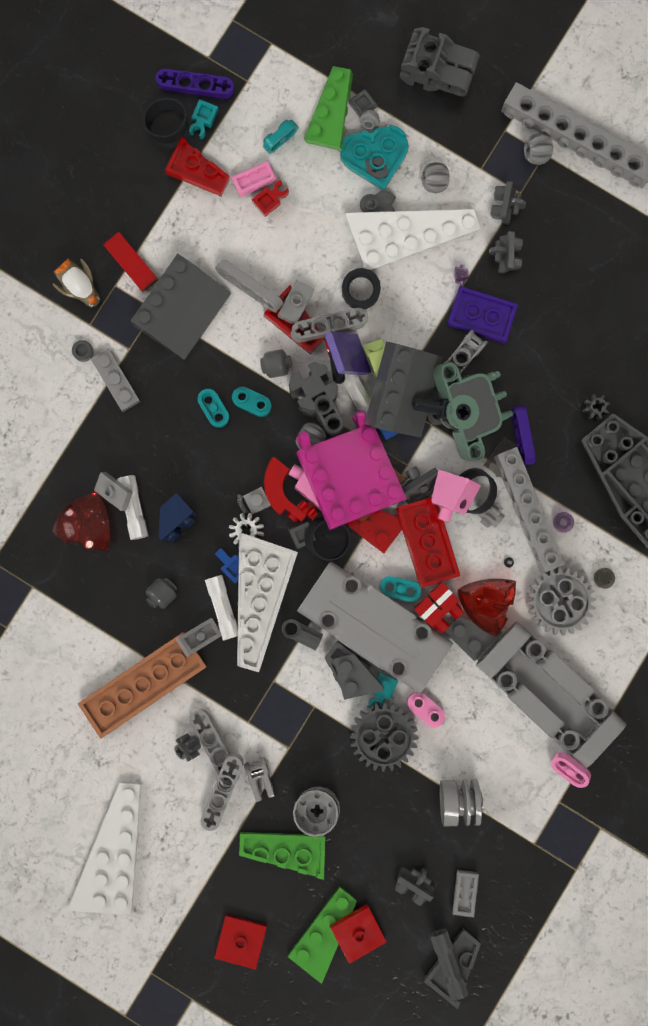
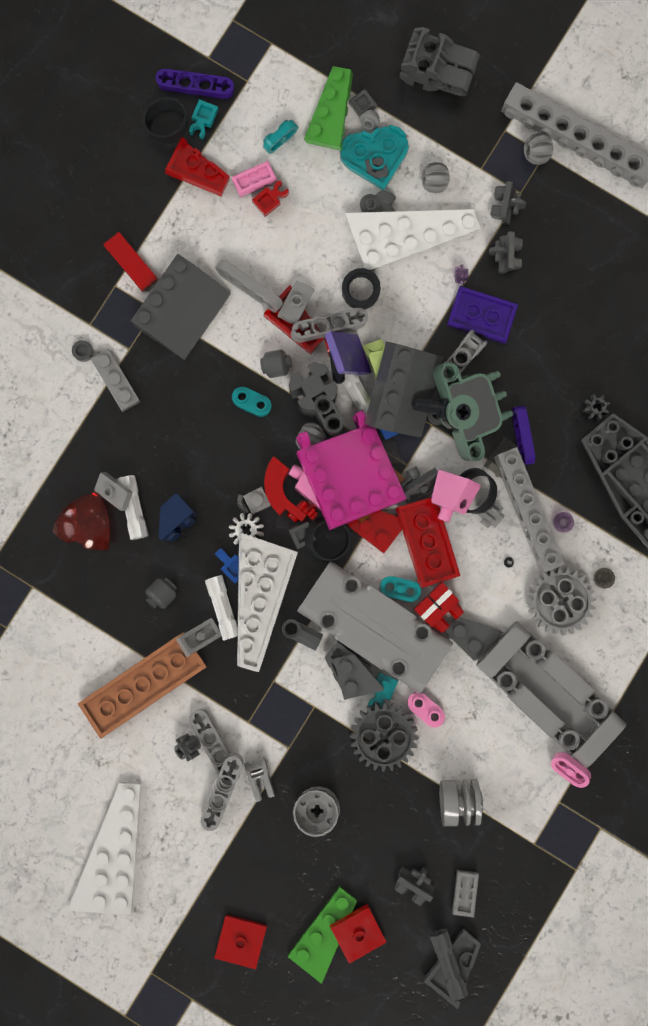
animal [53,258,101,308] -> none
teal plate [198,389,230,428] -> none
bright green wing [239,832,325,880] -> none
clear red brick [458,579,516,636] -> none

